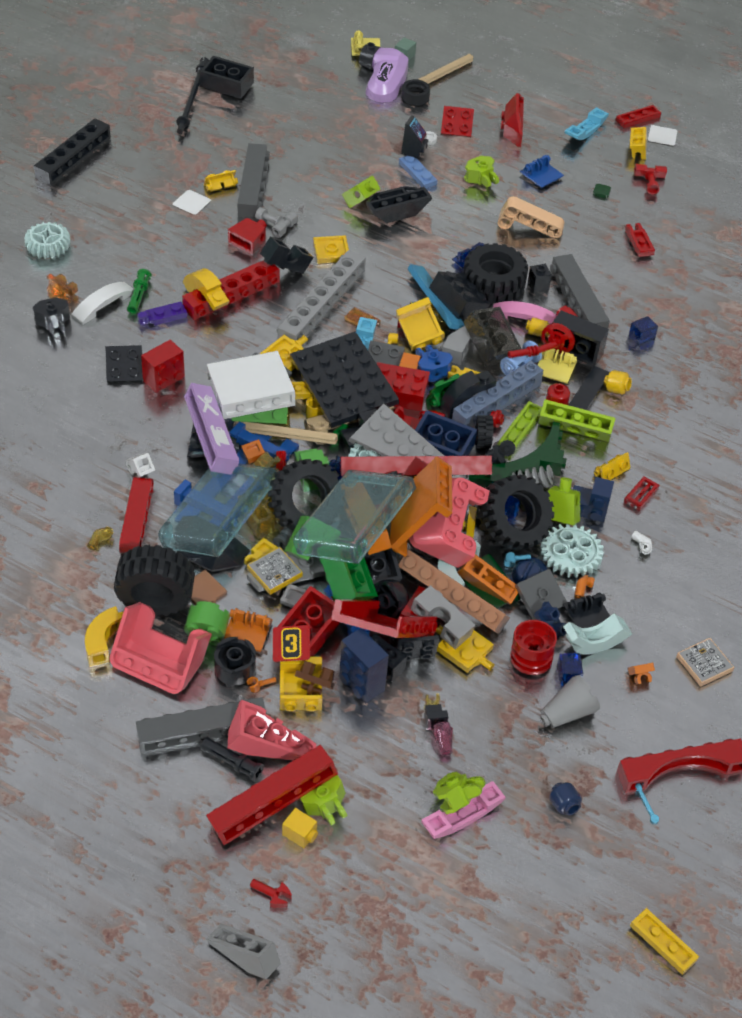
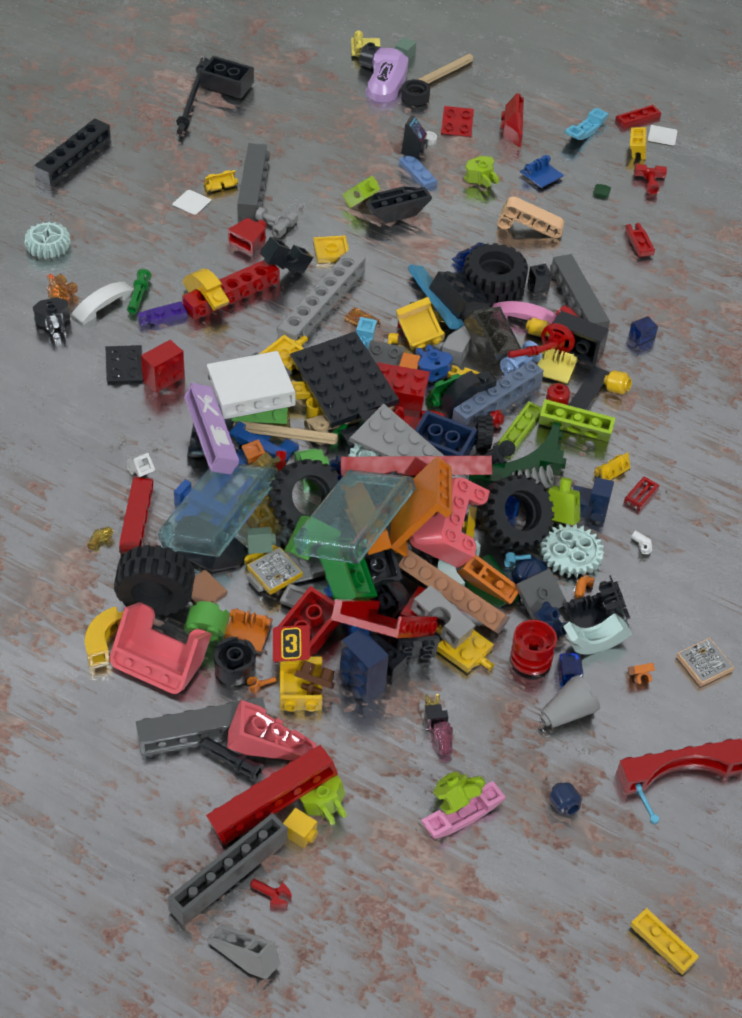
none -> dark grey brick [167,813,288,926]
none -> sand green brick [247,527,276,554]
none -> black hinge [598,575,631,627]

